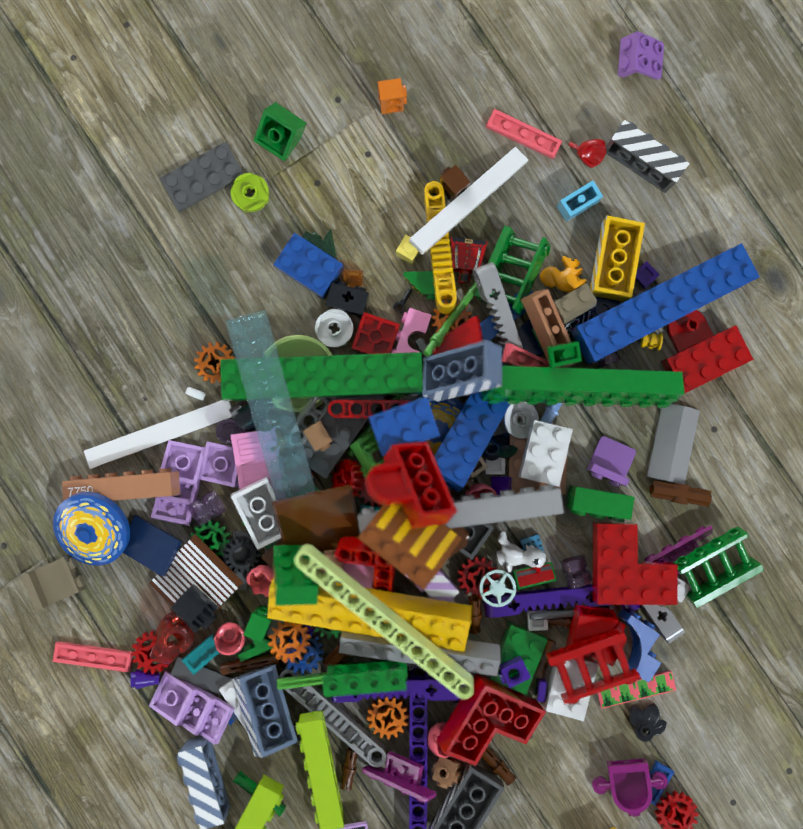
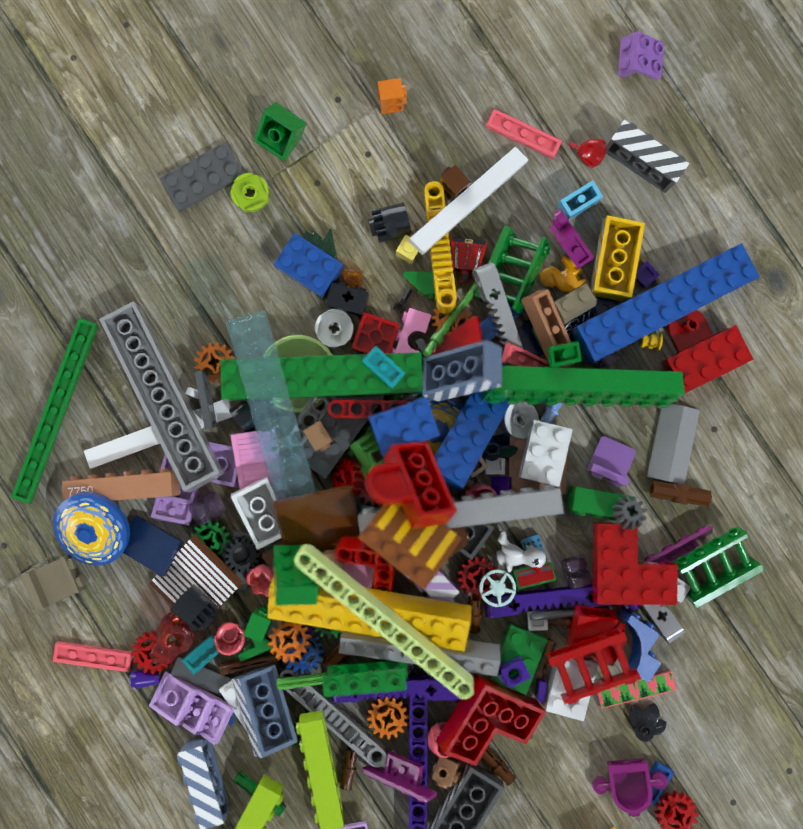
clear purple wheel [216,419,244,444] -> none
none -> green plate [11,318,99,504]
none -> light grey brick [99,301,224,492]
none -> dark grey tile [194,370,217,430]
none -> teal plate [362,346,406,389]
none -> black gear [368,202,411,243]
none -> magenta piece [549,208,595,269]
none -> dark grey gear [611,496,647,530]

